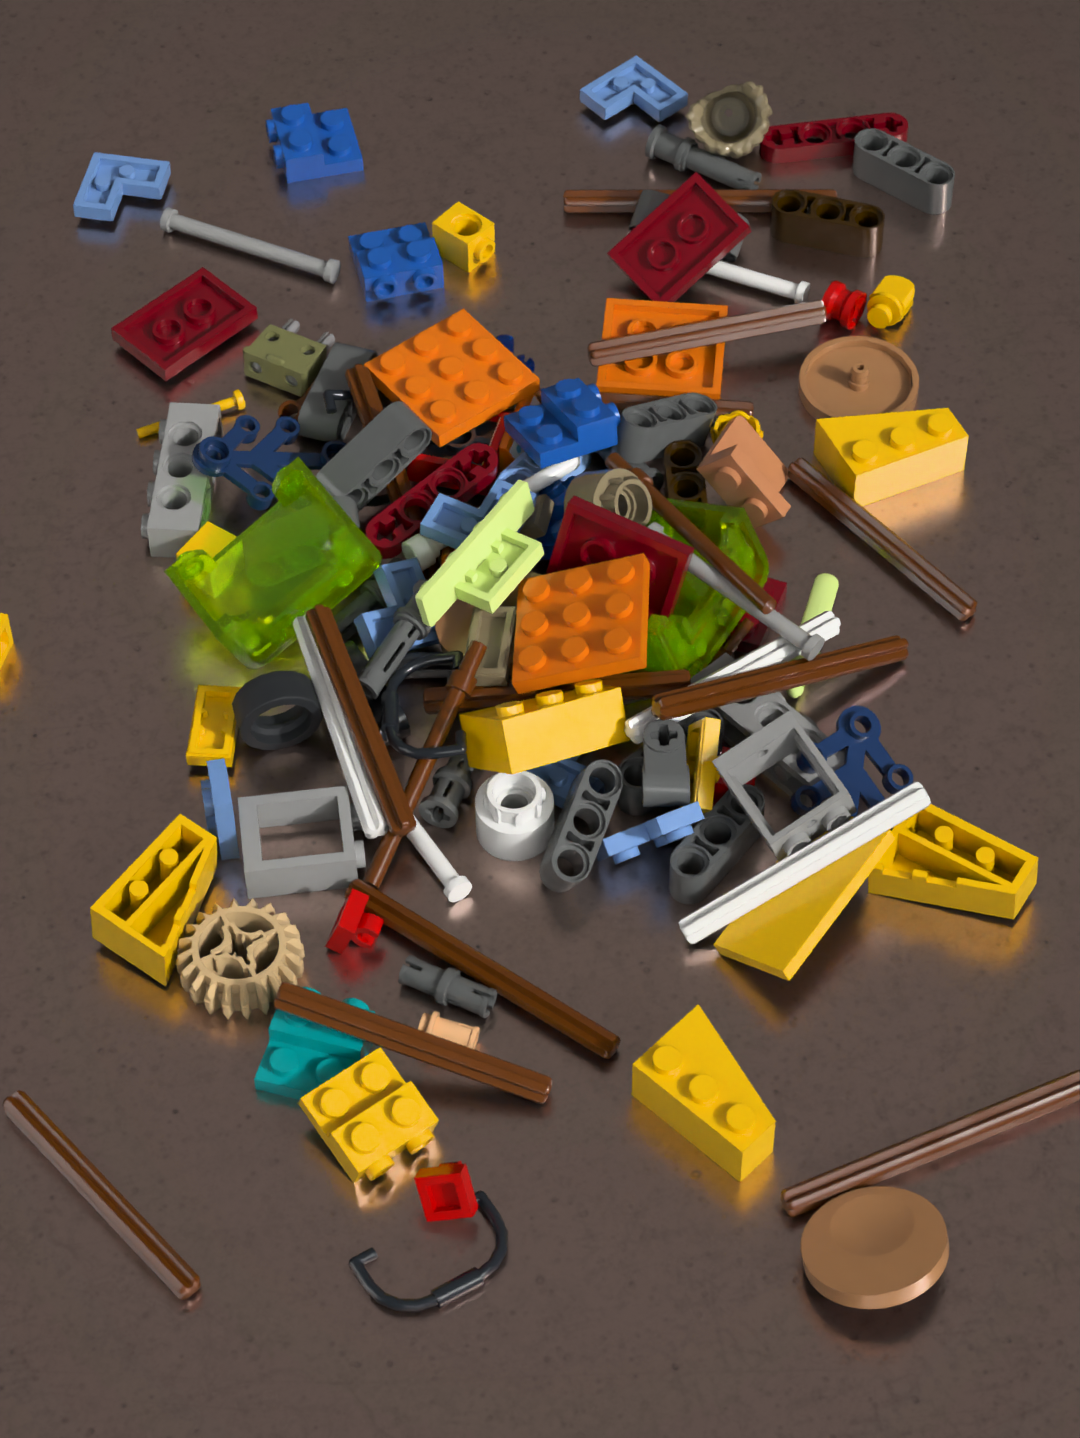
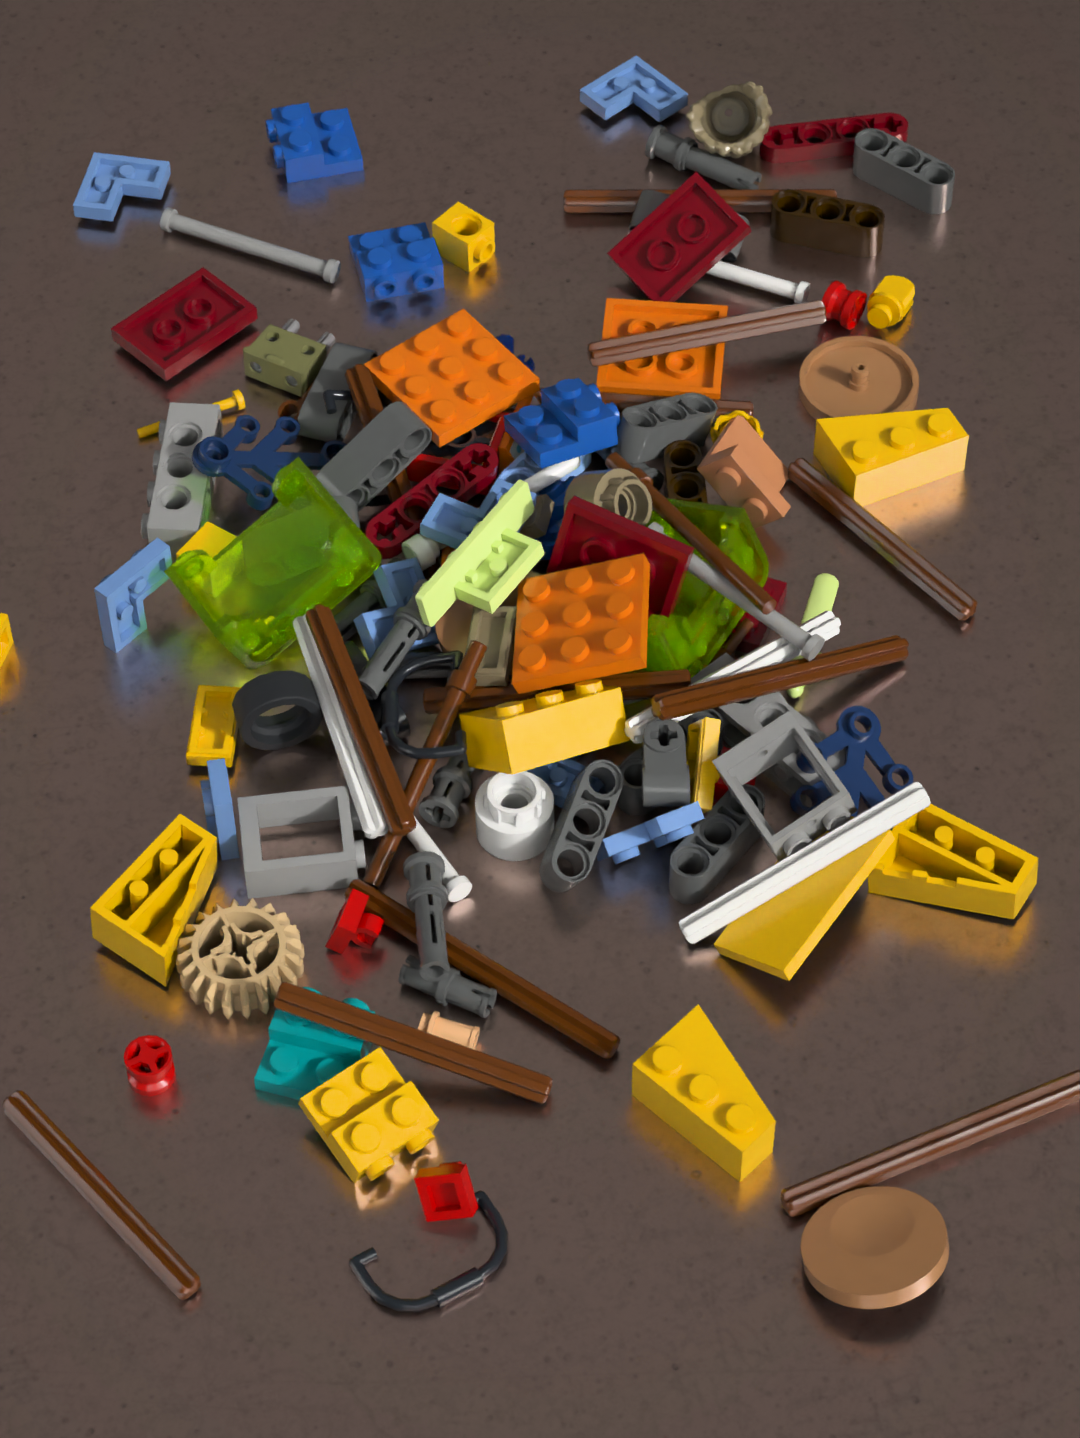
none -> medium blue plate [94,537,174,654]
none -> red wheel [124,1035,176,1097]
none -> dark grey pin [403,851,450,982]

